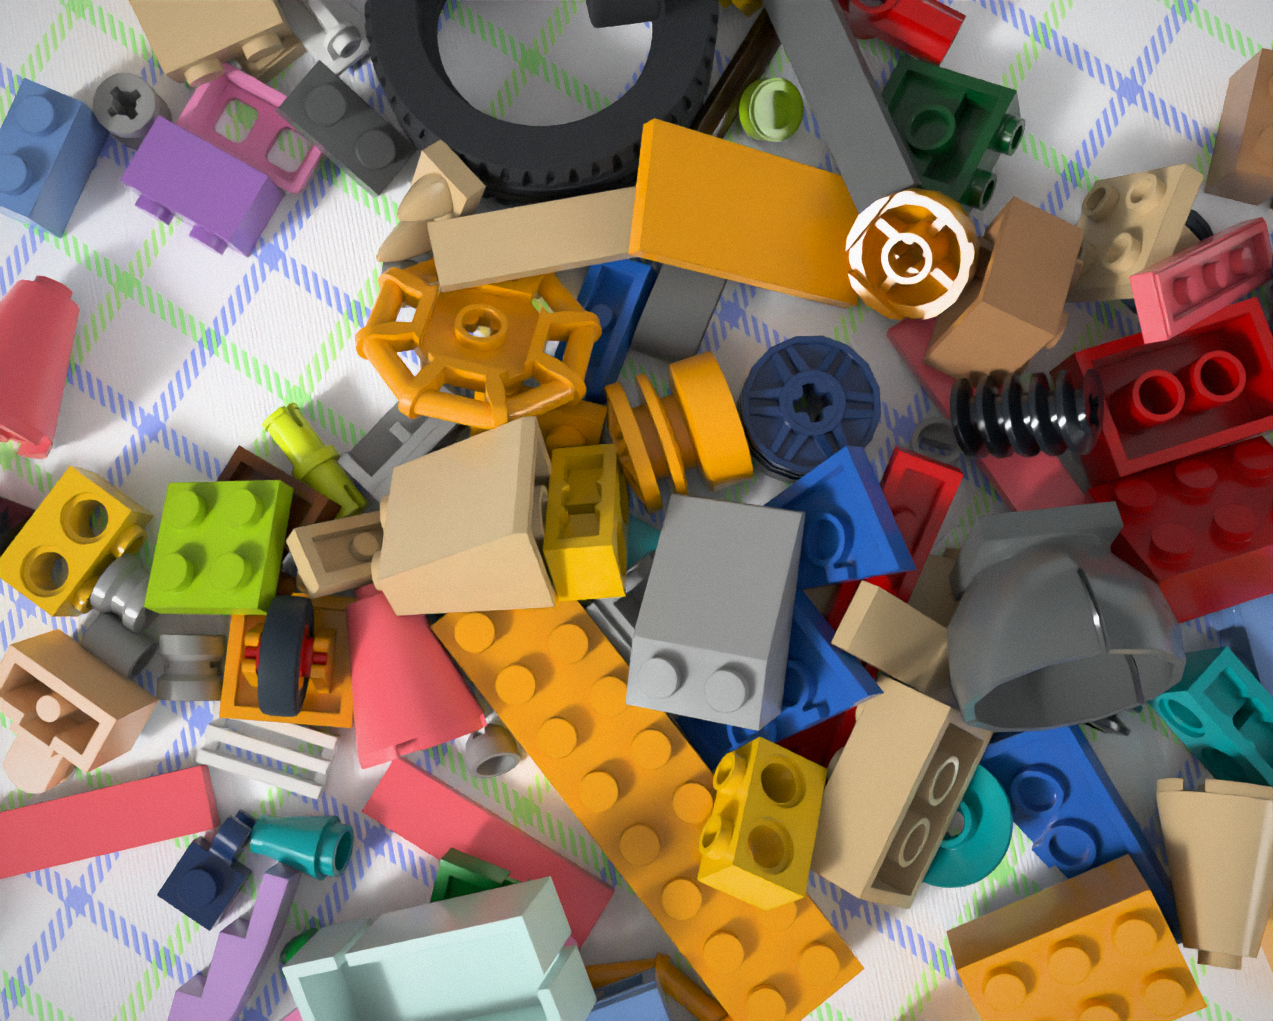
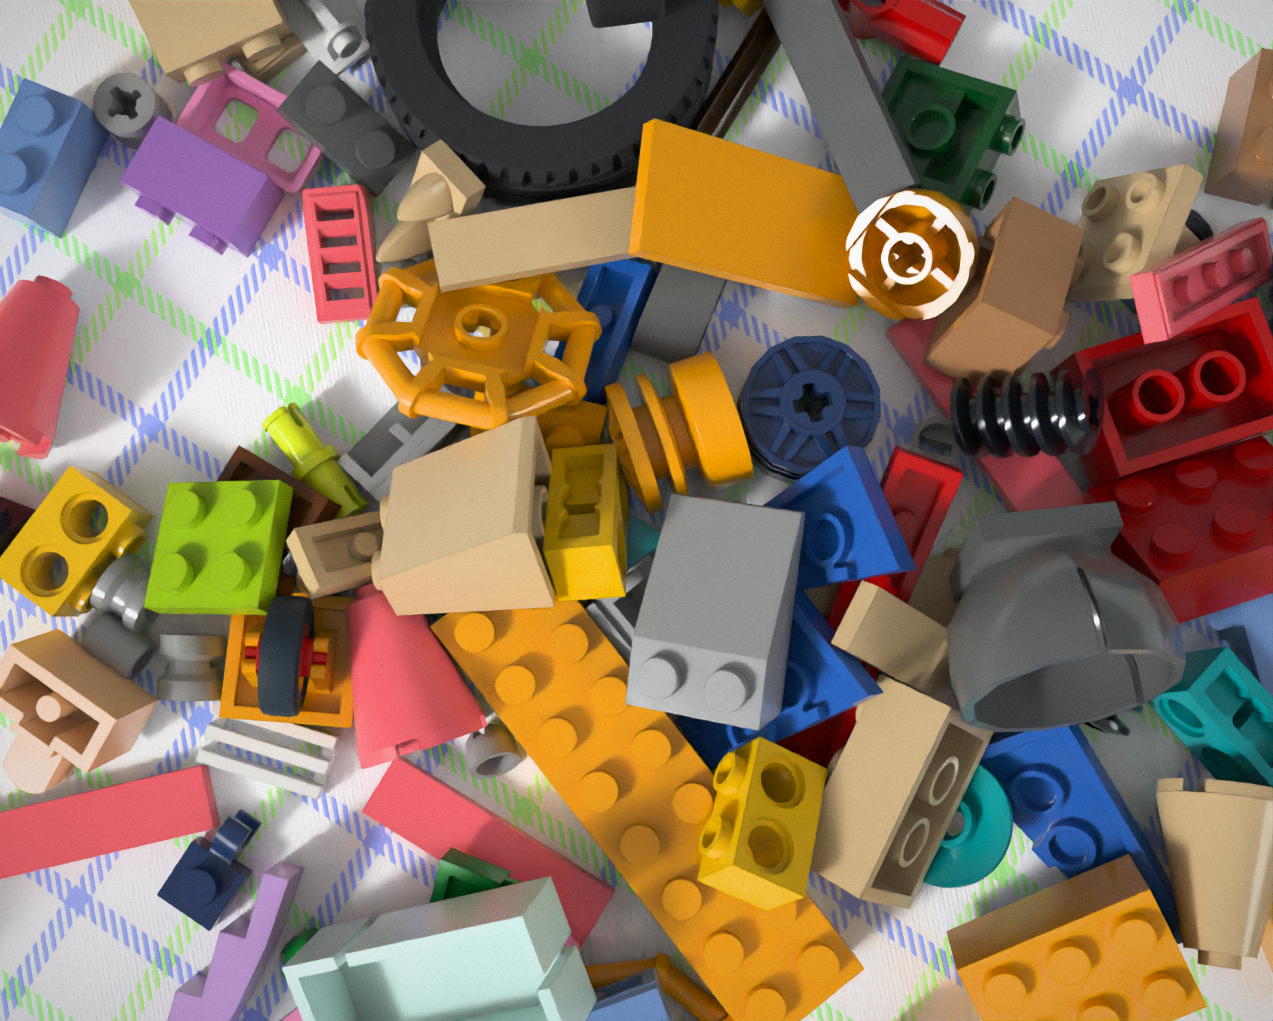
teal cone [250,814,354,881] -> none
lime tile [739,77,804,142] -> none
none -> coral slope [302,184,380,324]

